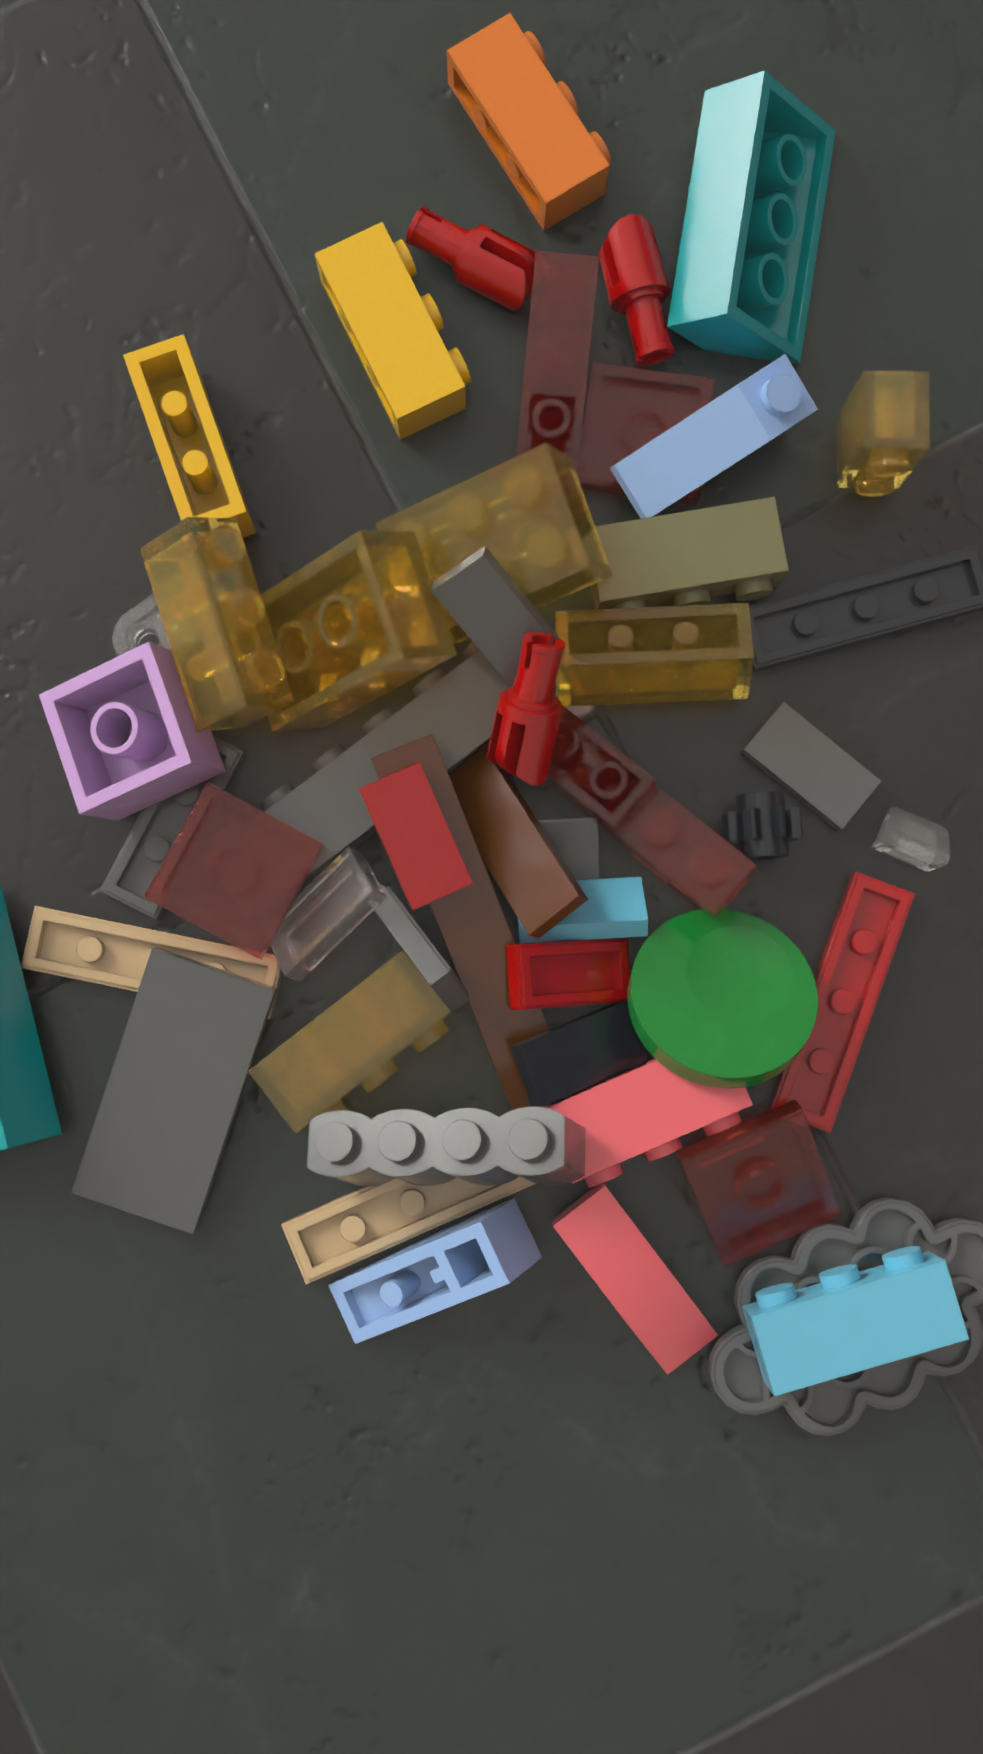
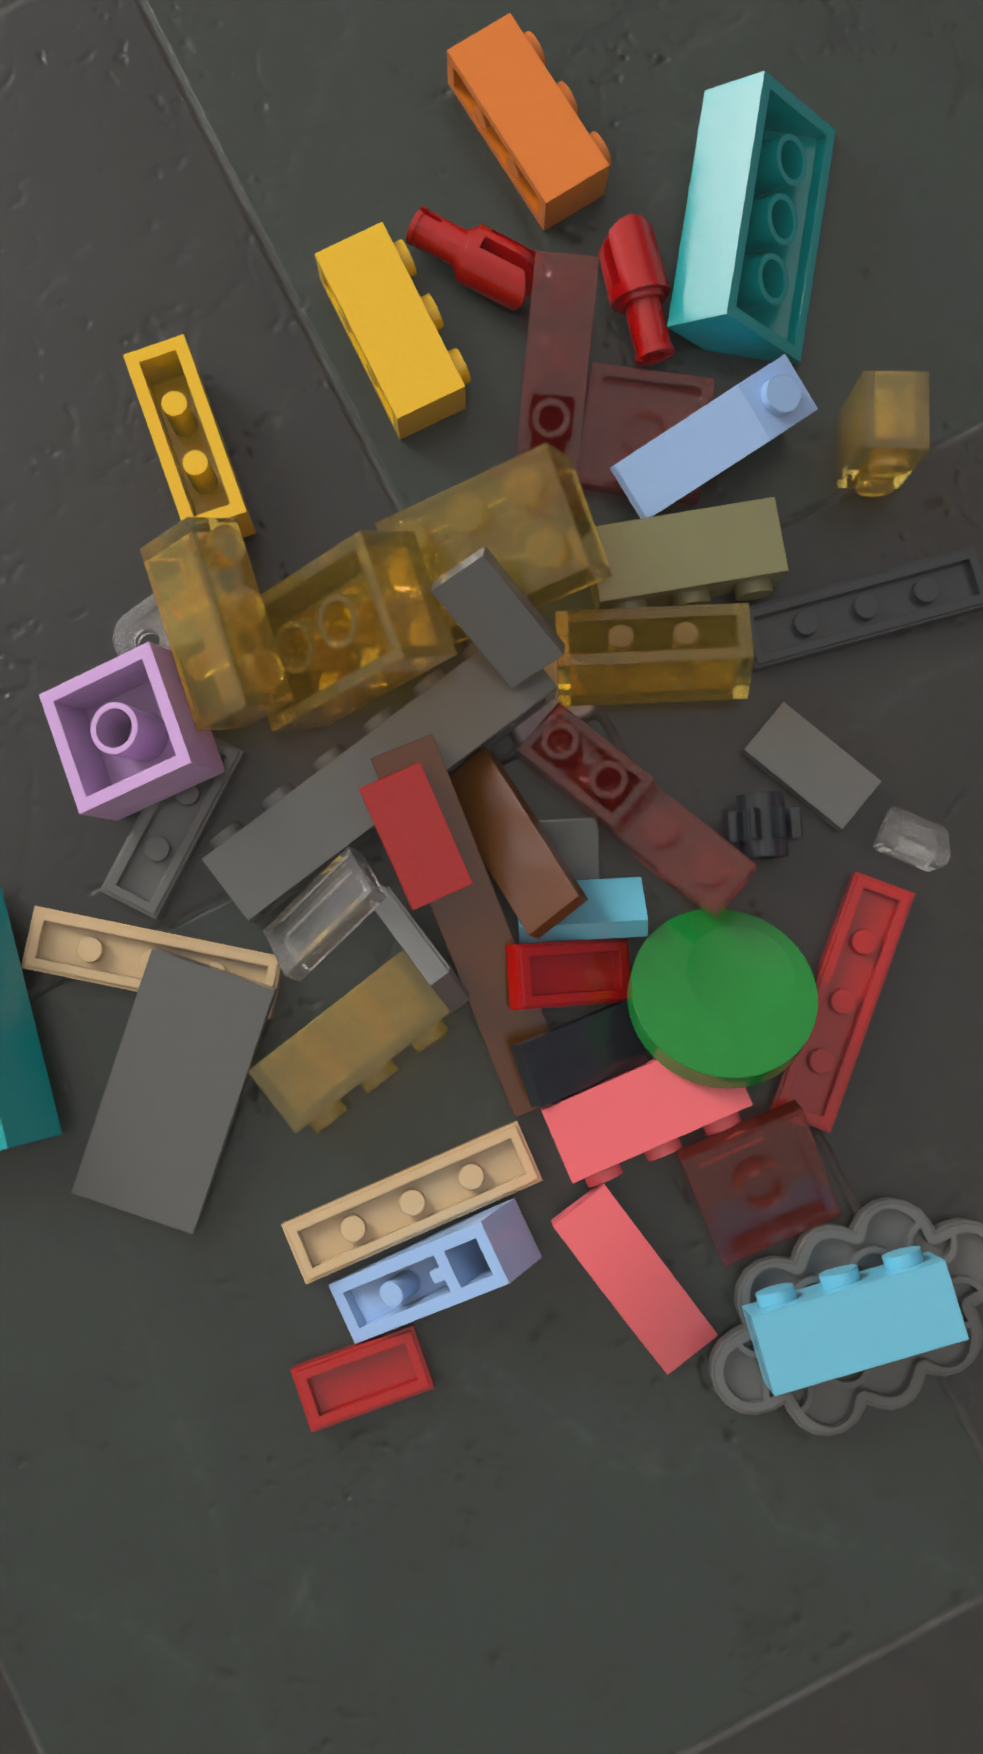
clear red tile [143,782,324,960] -> none
brick [307,1107,585,1186] -> none
red arm [486,632,566,786] -> none
none -> red tile [290,1322,435,1432]

